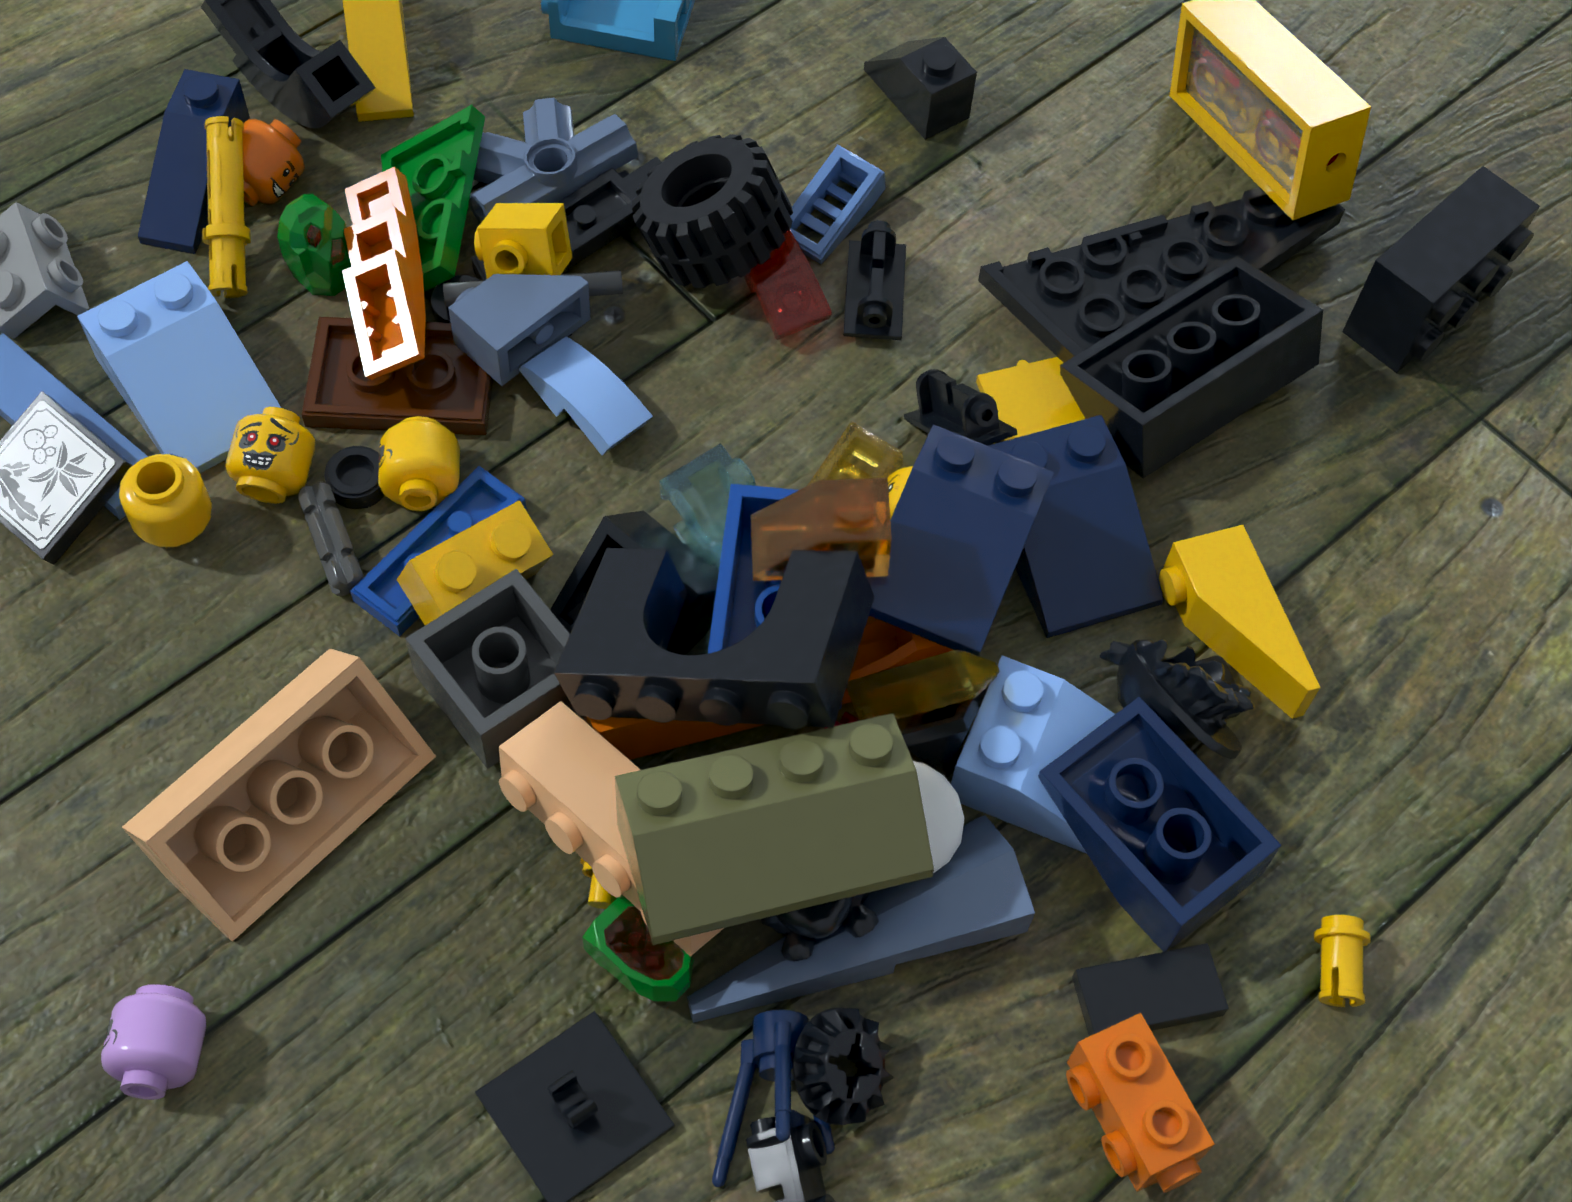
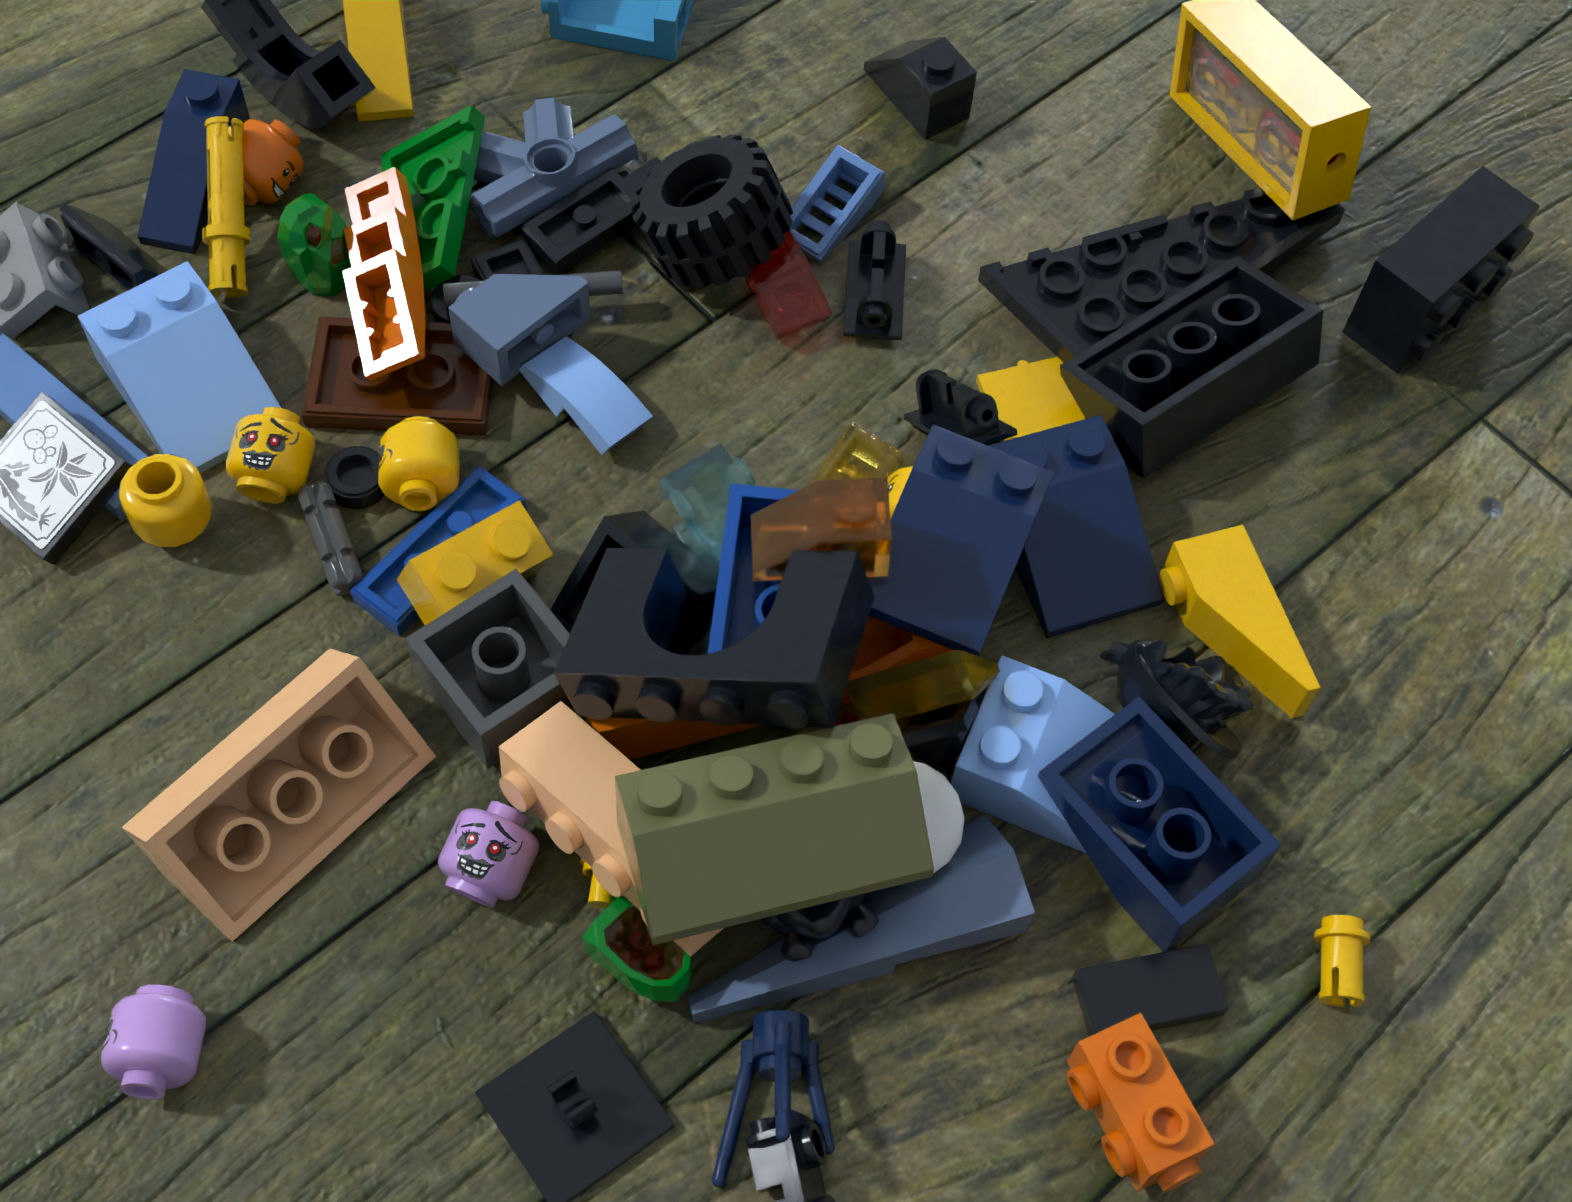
yellow brick [474,203,573,279] -> none
black gear [793,1008,894,1125] -> none
none -> black slope [59,204,168,291]
none -> lavender head [438,800,540,908]

